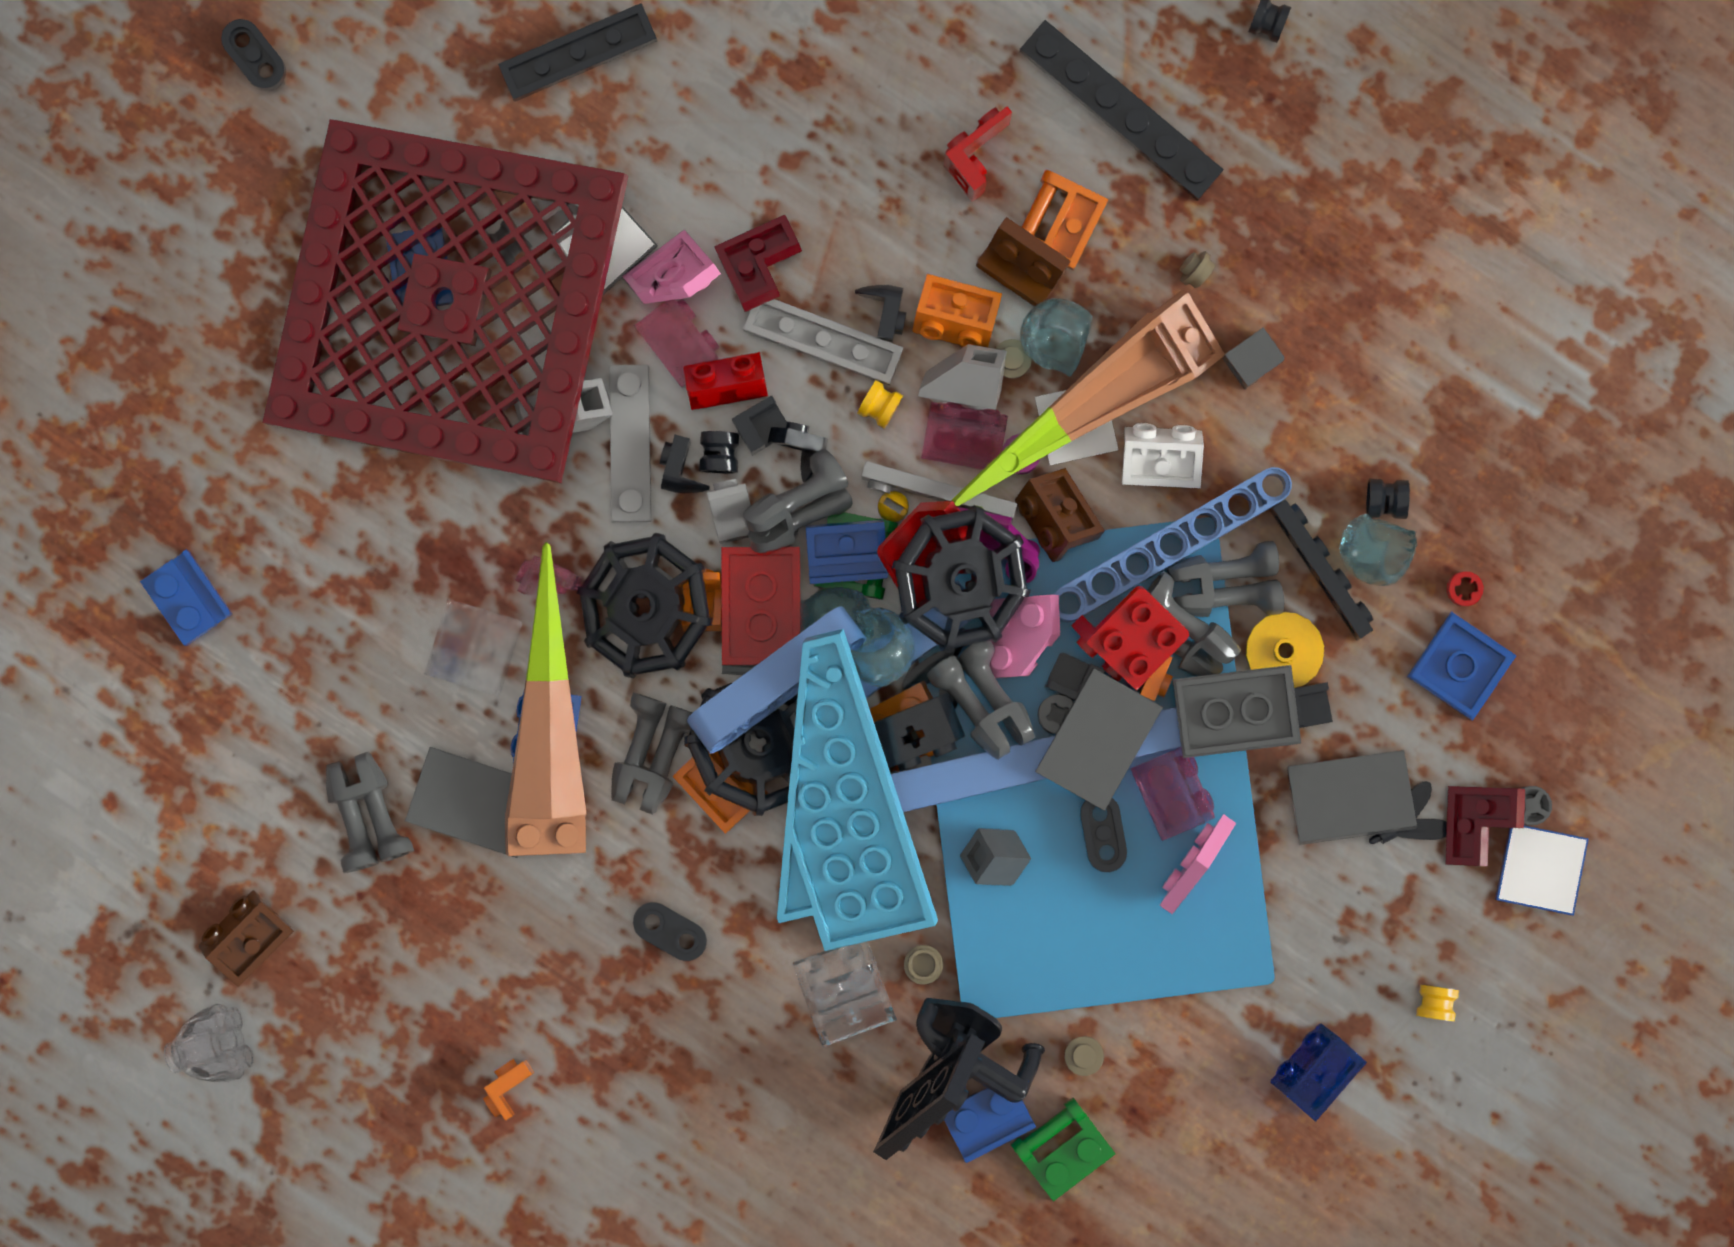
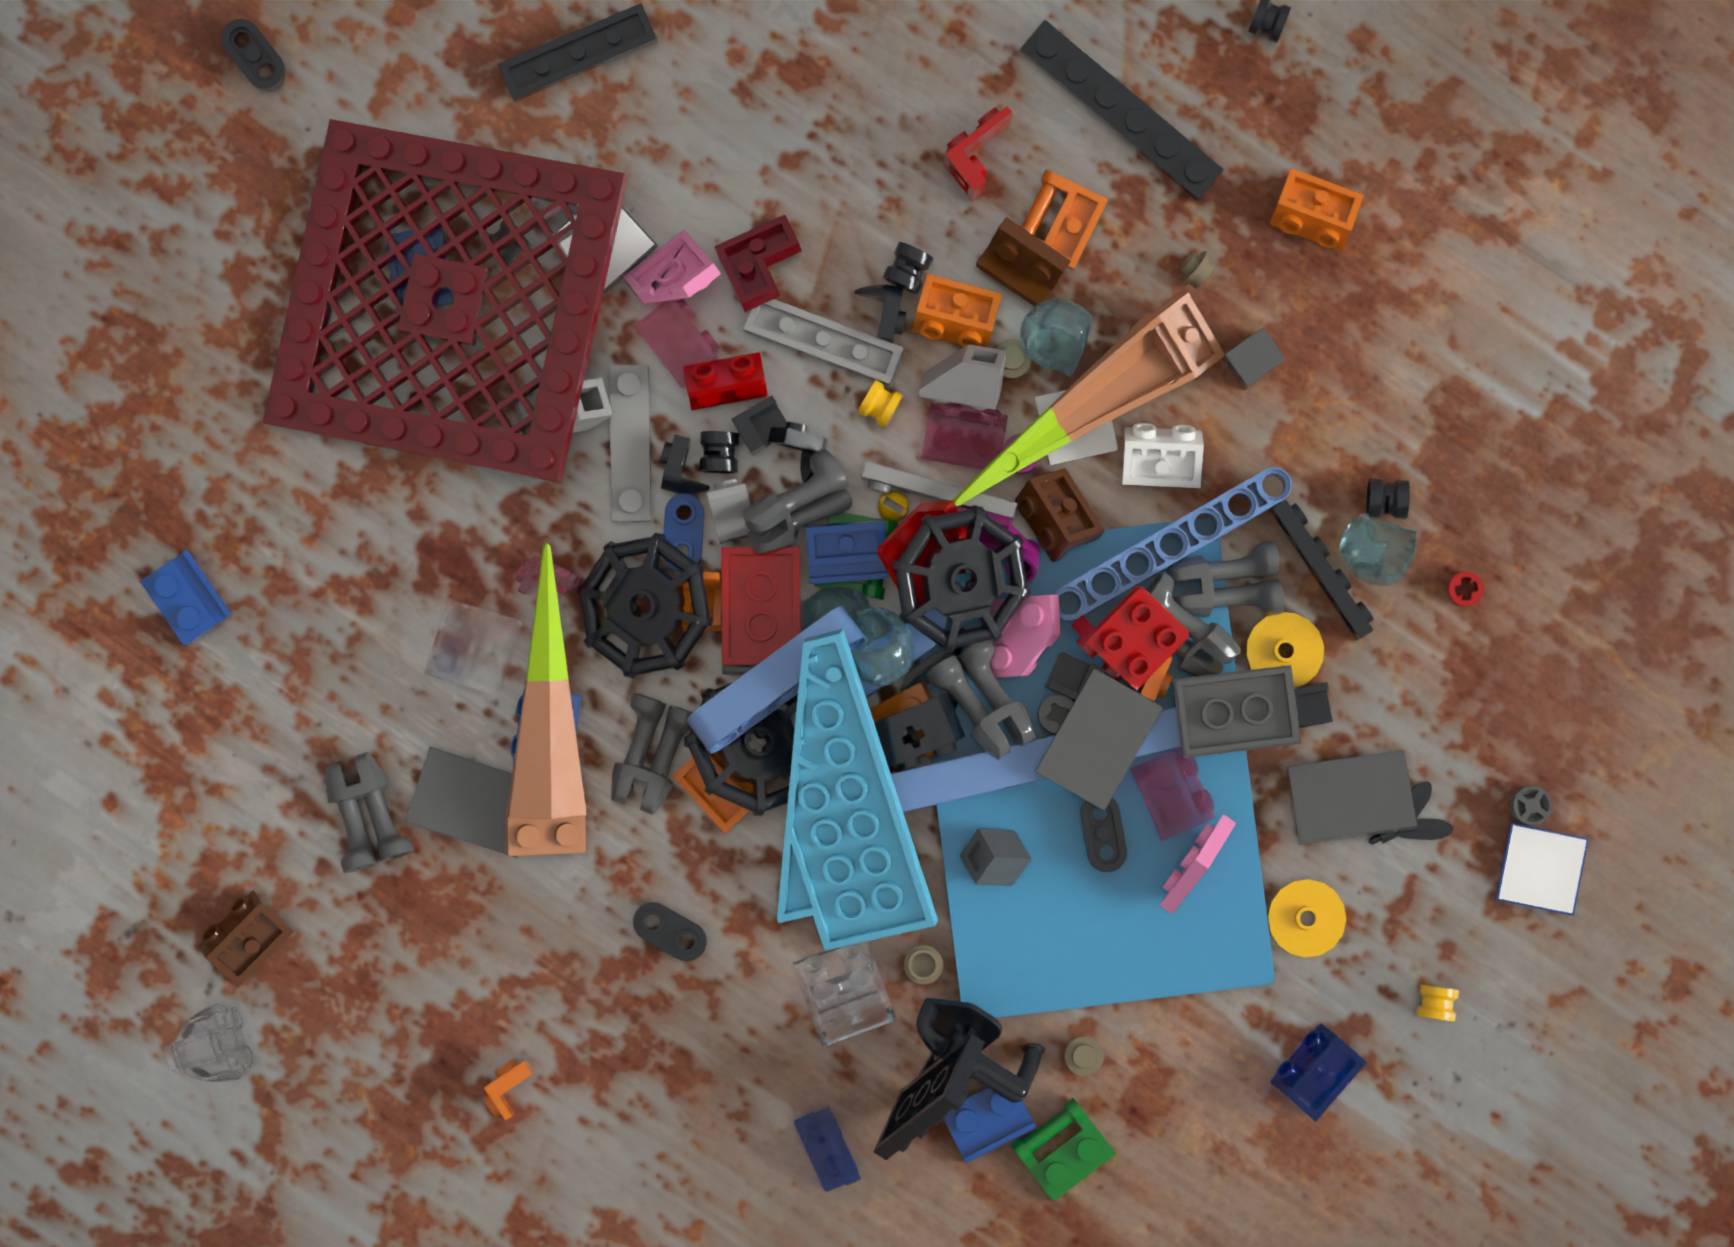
blue tile [1407,612,1517,721] -> none
dark red plate [1445,786,1525,866] -> none
none -> blue plate [663,494,704,572]
none -> clear blue bracket [794,1104,861,1192]
none -> black wheel [882,242,934,294]
none -> yellow plate [1267,879,1346,958]
none -> orange bracket [1270,168,1364,251]

